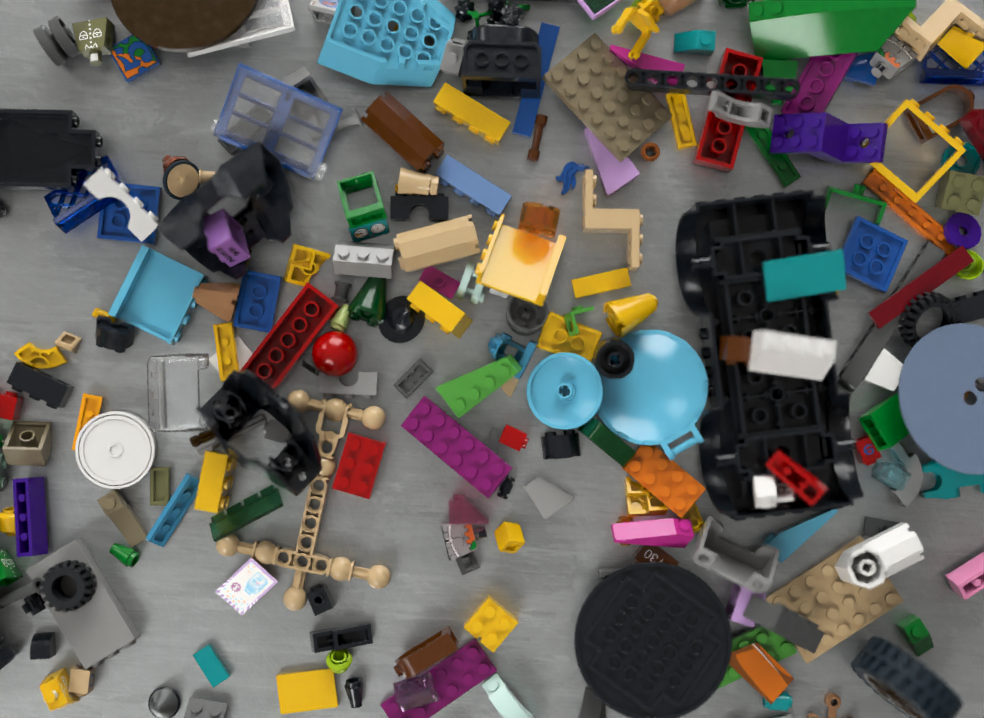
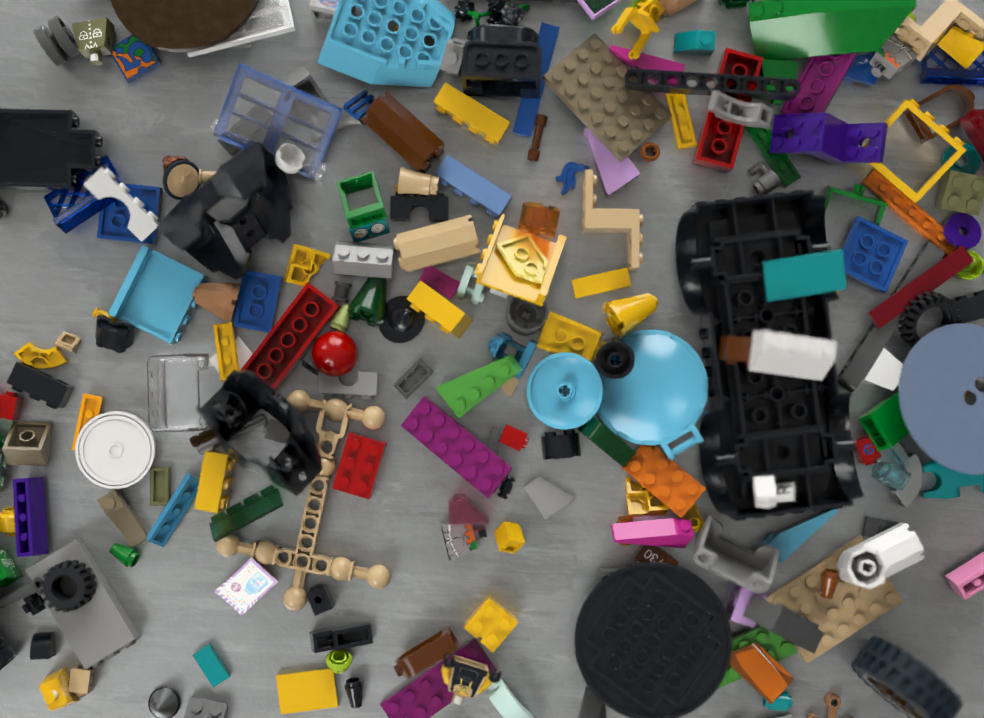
medium lavender brick [203,208,250,267] -> none
clear purple brick [393,672,439,712] -> none
dark grey tile [456,551,480,575] -> none
bright green bracket [563,305,594,337] -> none
red slope [766,450,828,506] -> none
green slope [896,614,934,657] -> none
none -> white hair [275,143,305,174]
none -> blue tile [343,89,374,120]
none -> torso [441,654,502,705]
none -> light yellow tile [496,233,548,284]
none -> light grey piece [748,162,782,195]
none -> dark orange cone [821,569,840,599]

